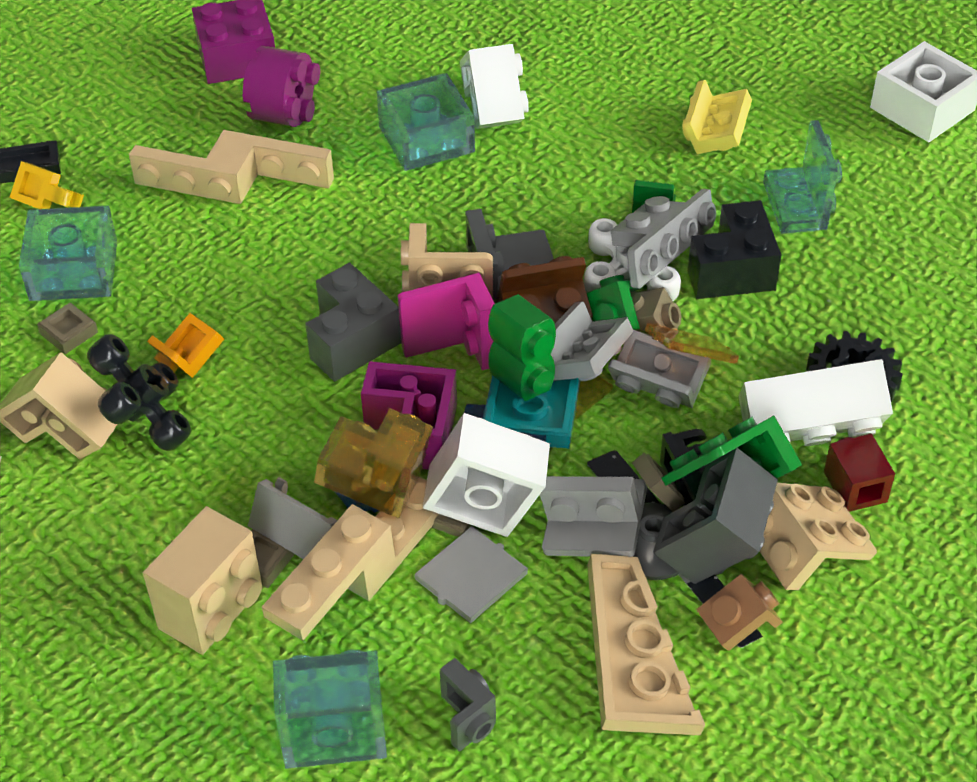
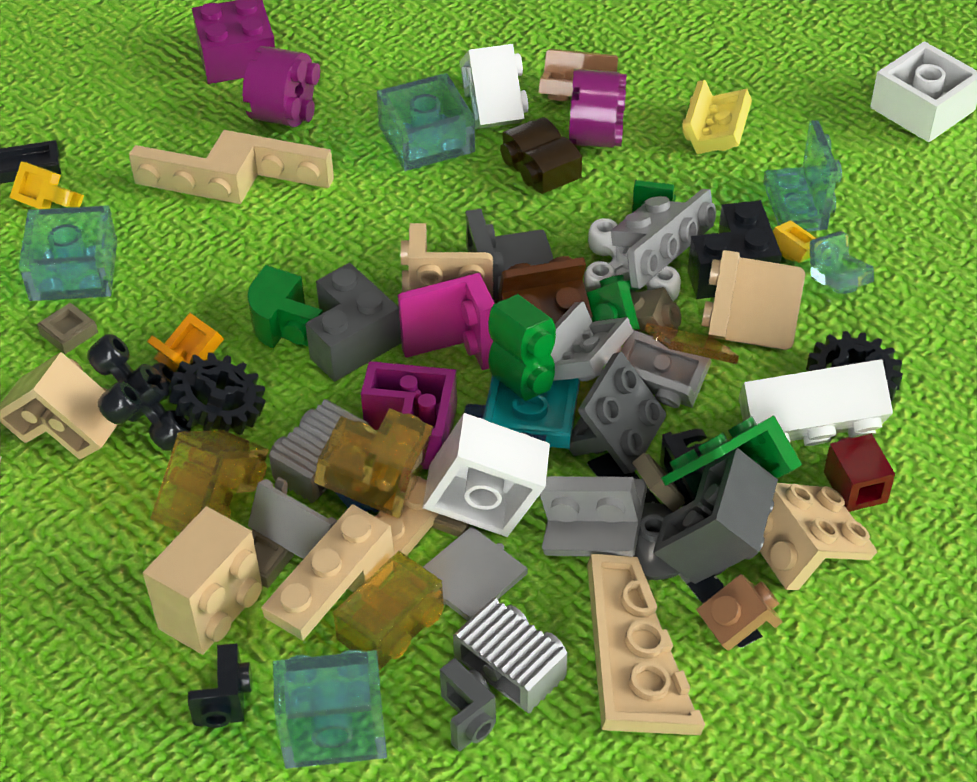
none -> clear yellow brick [150,430,269,533]
none -> black gear [168,352,266,438]
none -> black bracket [188,643,252,728]
none -> green brick [248,265,323,349]
none -> light grey brick [269,399,371,503]
none -> clear yellow brick [333,551,444,671]
none -> light grey brick [453,598,567,713]
none -> dark brown brick [500,117,582,194]
none -> medium nougat bracket [539,49,618,101]
none -> magenta brick [569,69,627,148]
none -> dark grey bracket [569,352,666,474]
none -> tan bracket [701,250,805,350]
none -> yellow plate [773,220,823,263]
none -> clear light blue bracket [810,231,874,294]

